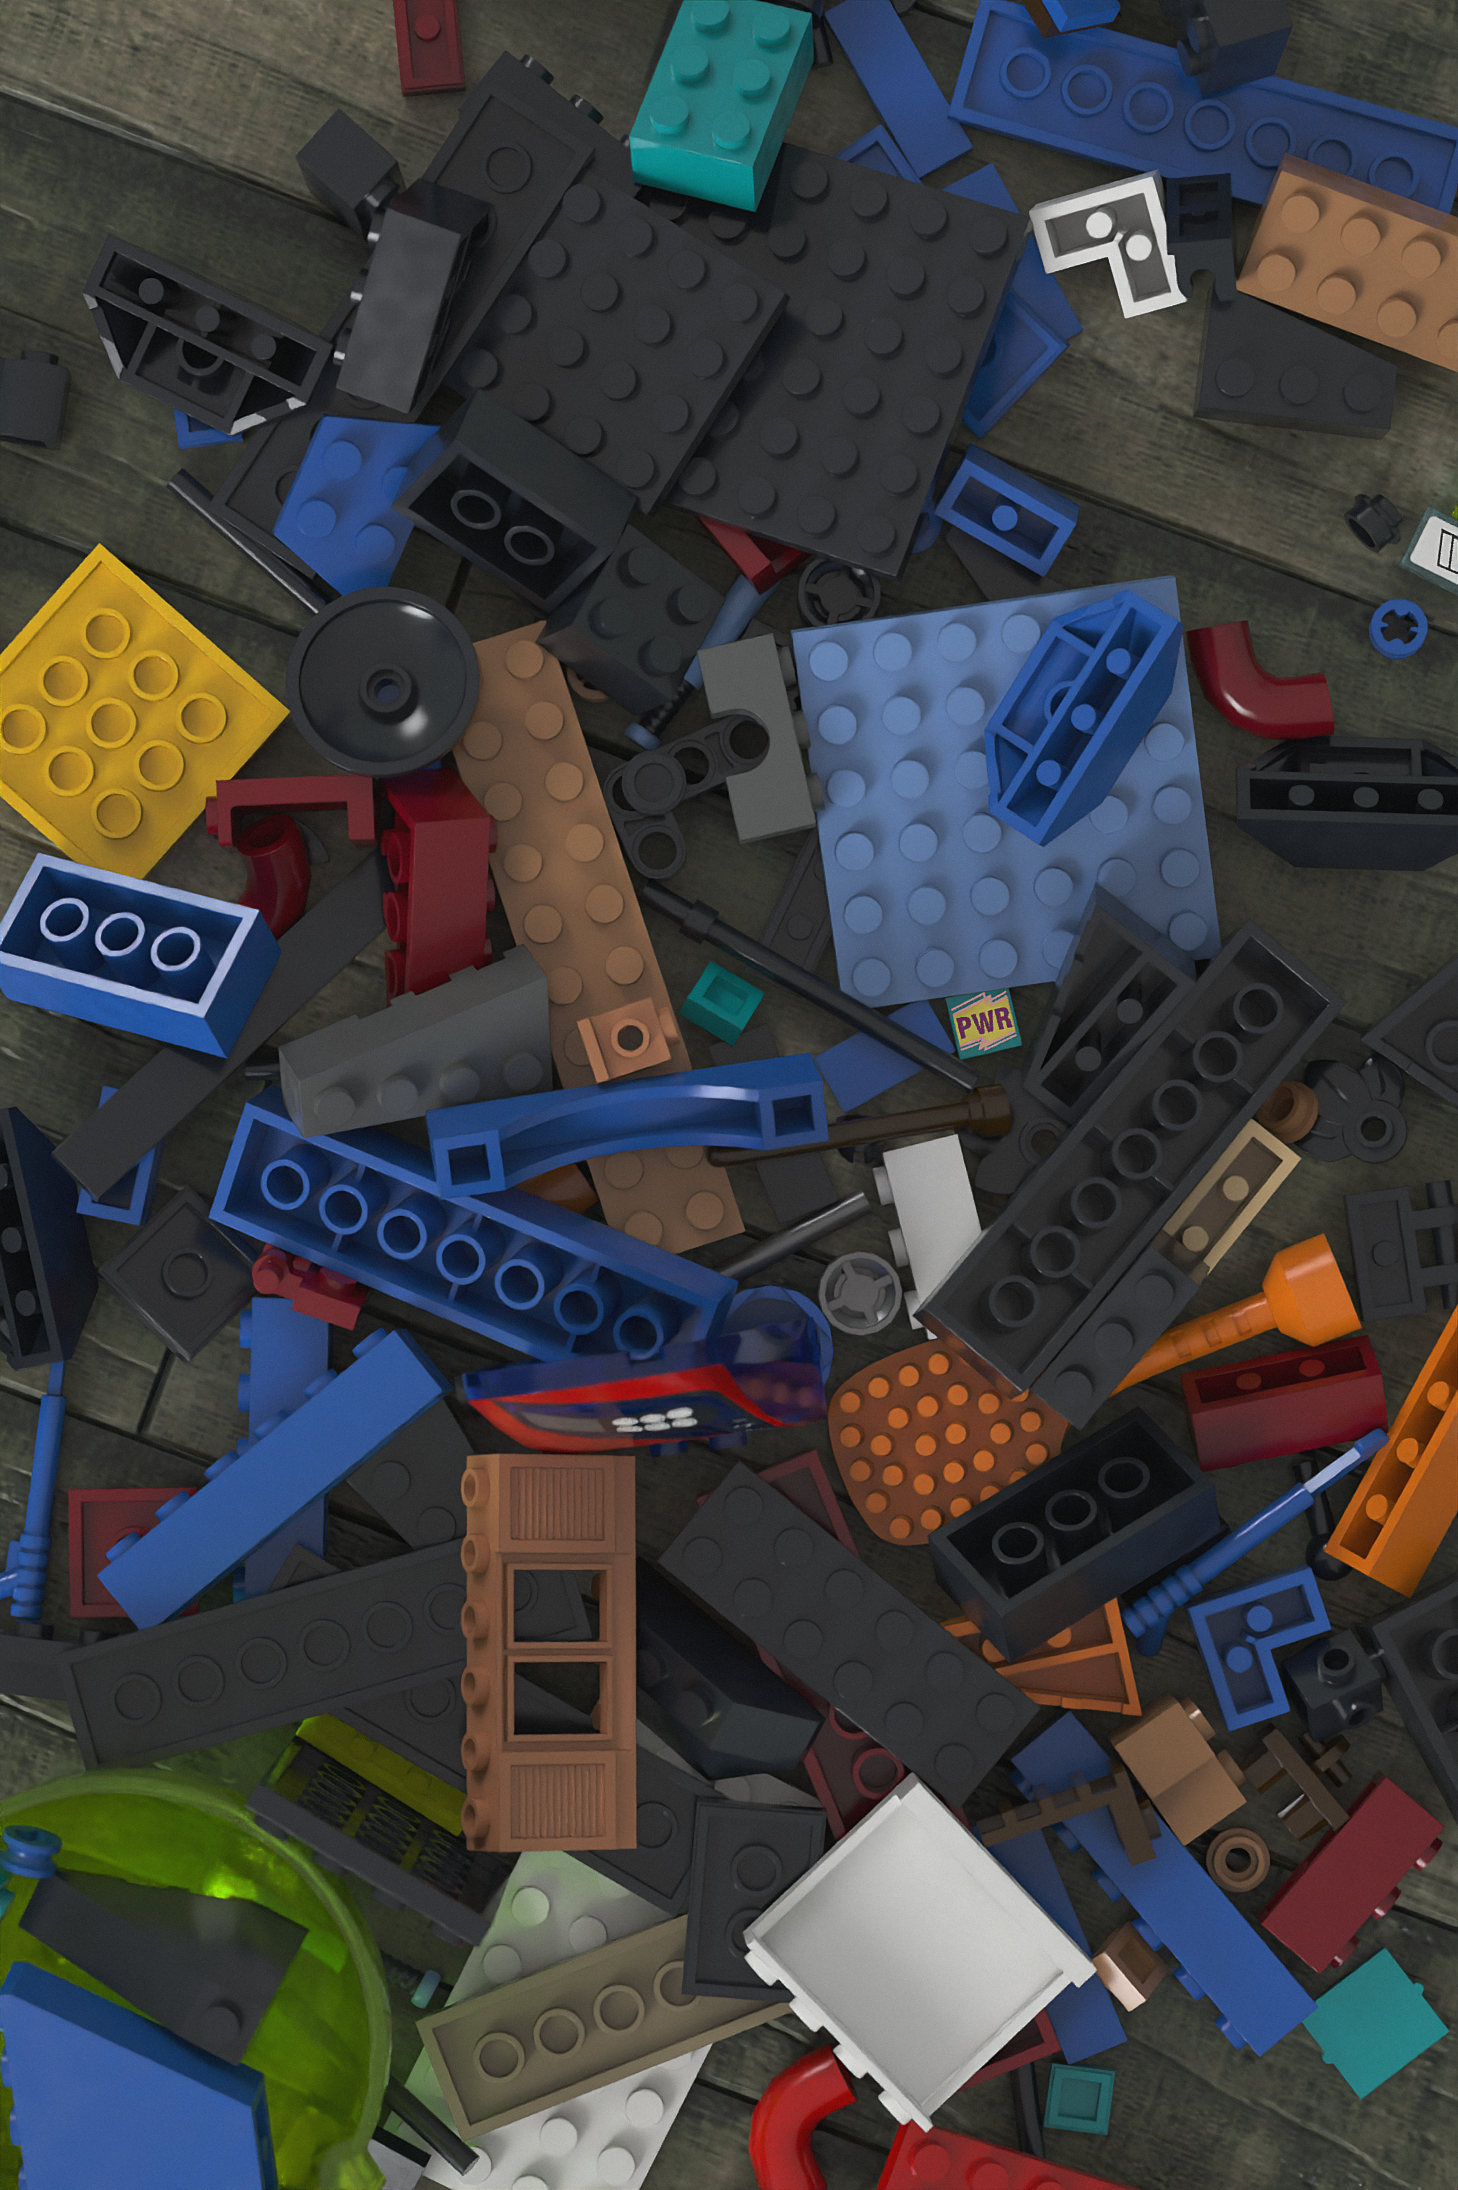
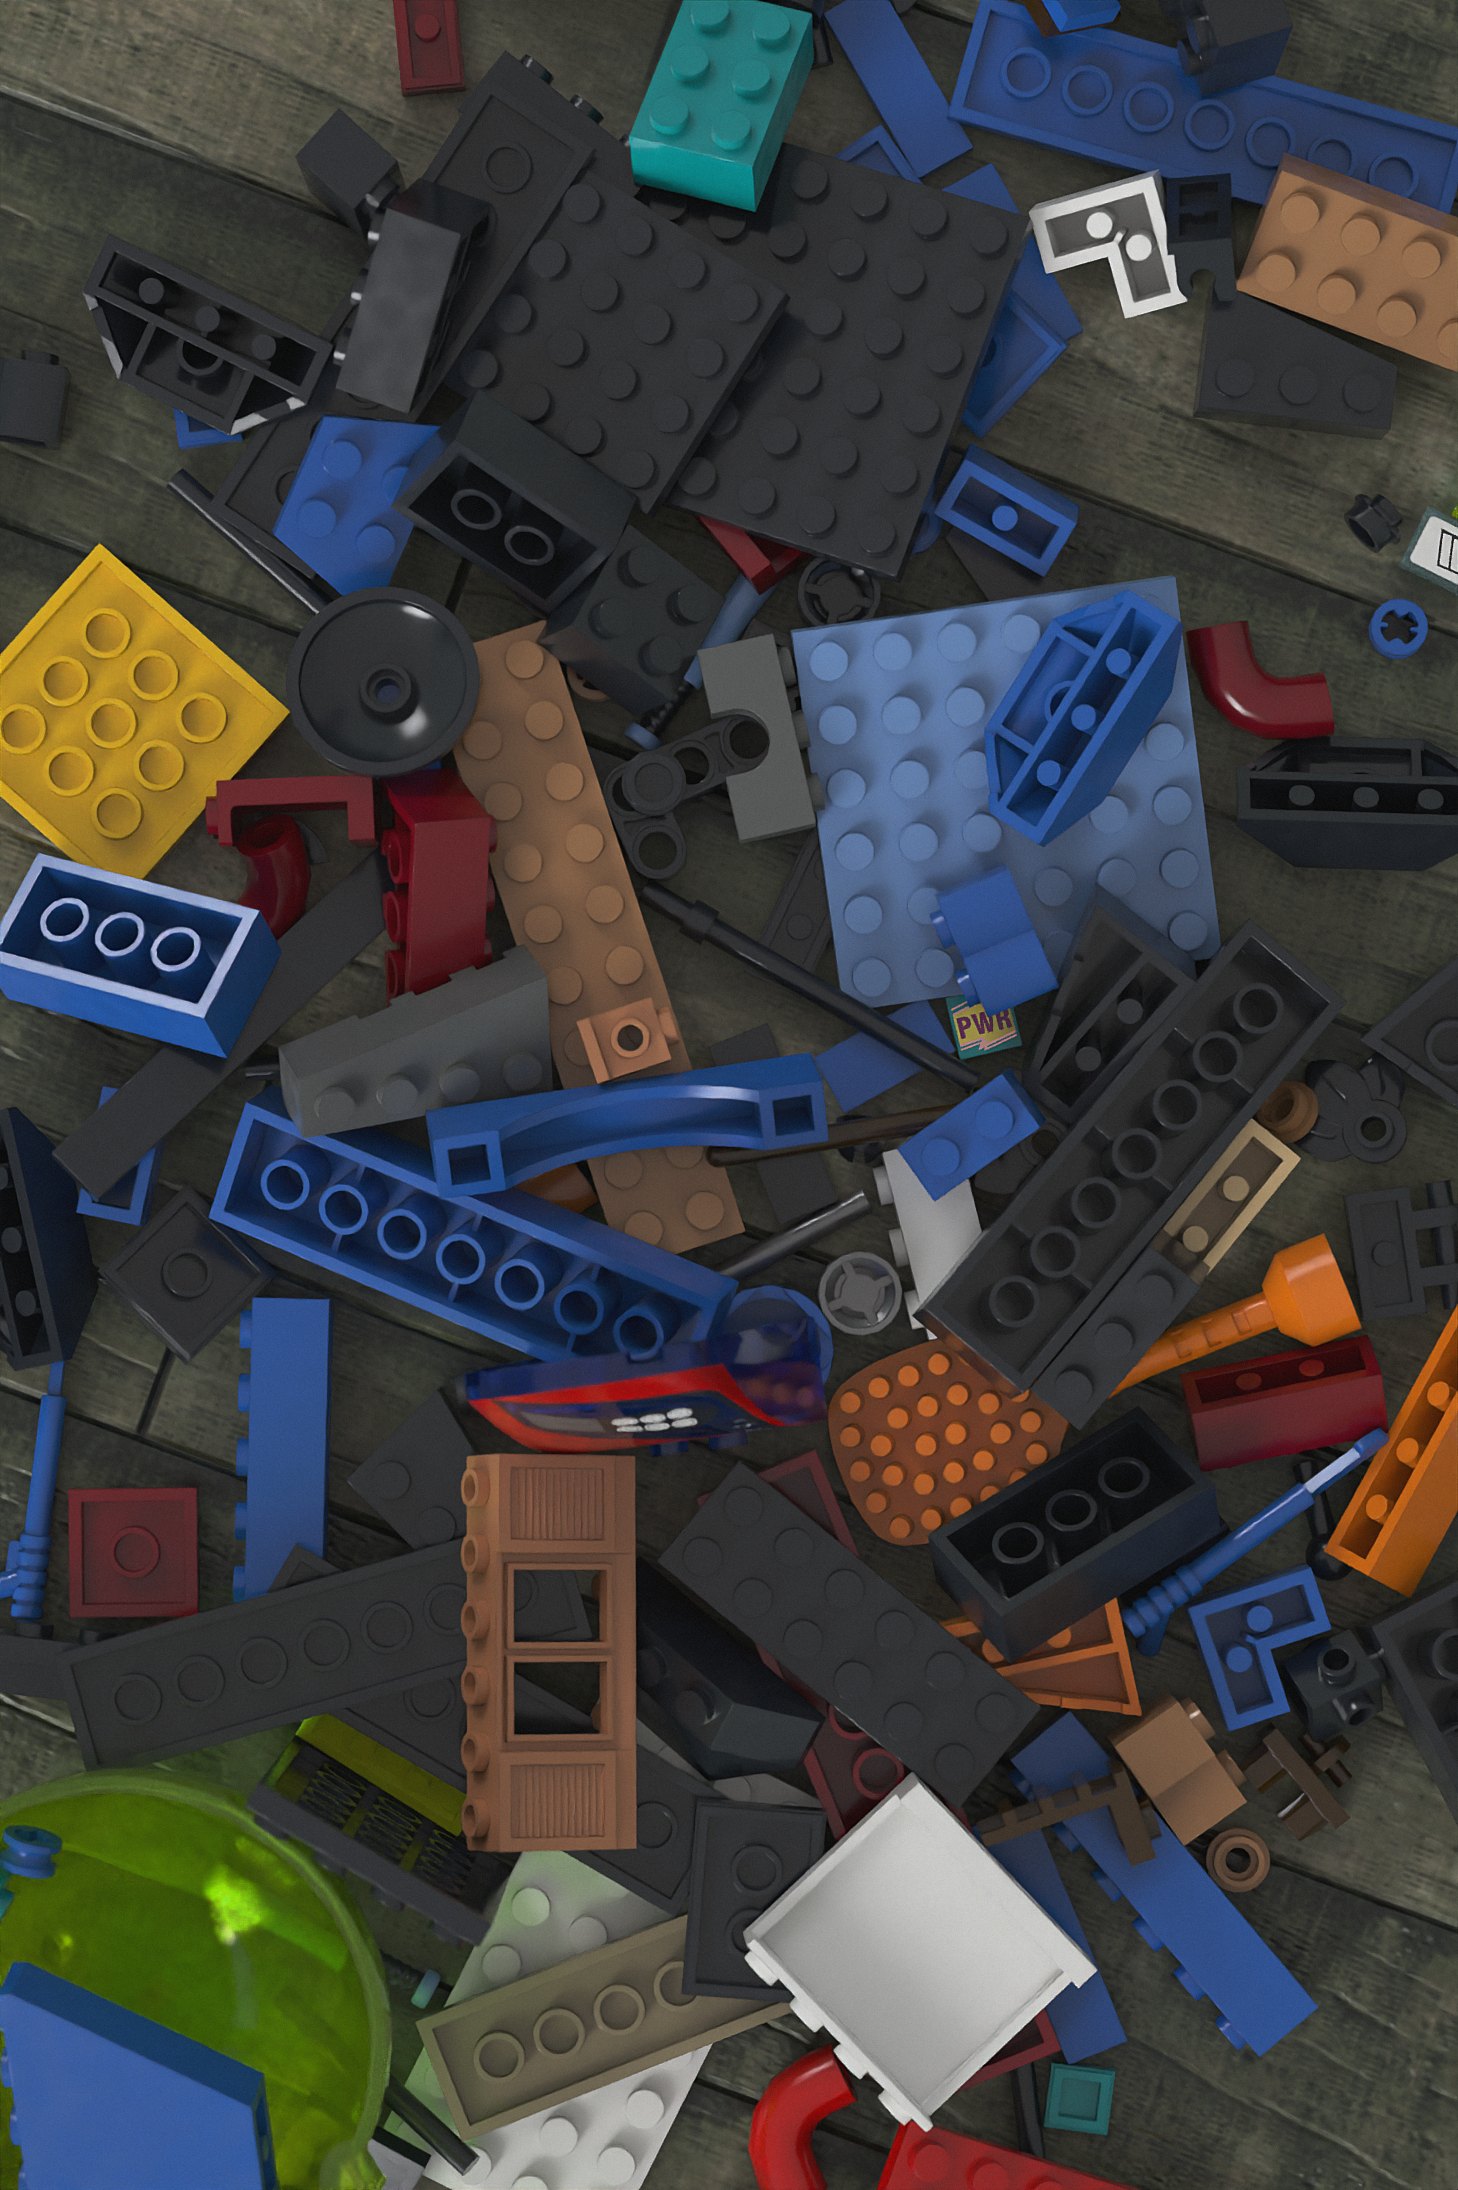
black wedge [18,1867,310,2066] -> none
blue brick [97,1327,454,1630] -> none
dark red plate [252,1243,374,1331] -> none
teal plate [678,961,765,1046] -> none
medium nougat plate [1091,1920,1170,2012] -> none
dark red brick [1255,1771,1445,1974] -> none
teal piece [1302,1946,1449,2099] -> none
none -> blue brick [897,1068,1047,1202]
none -> blue brick [929,864,1059,1017]

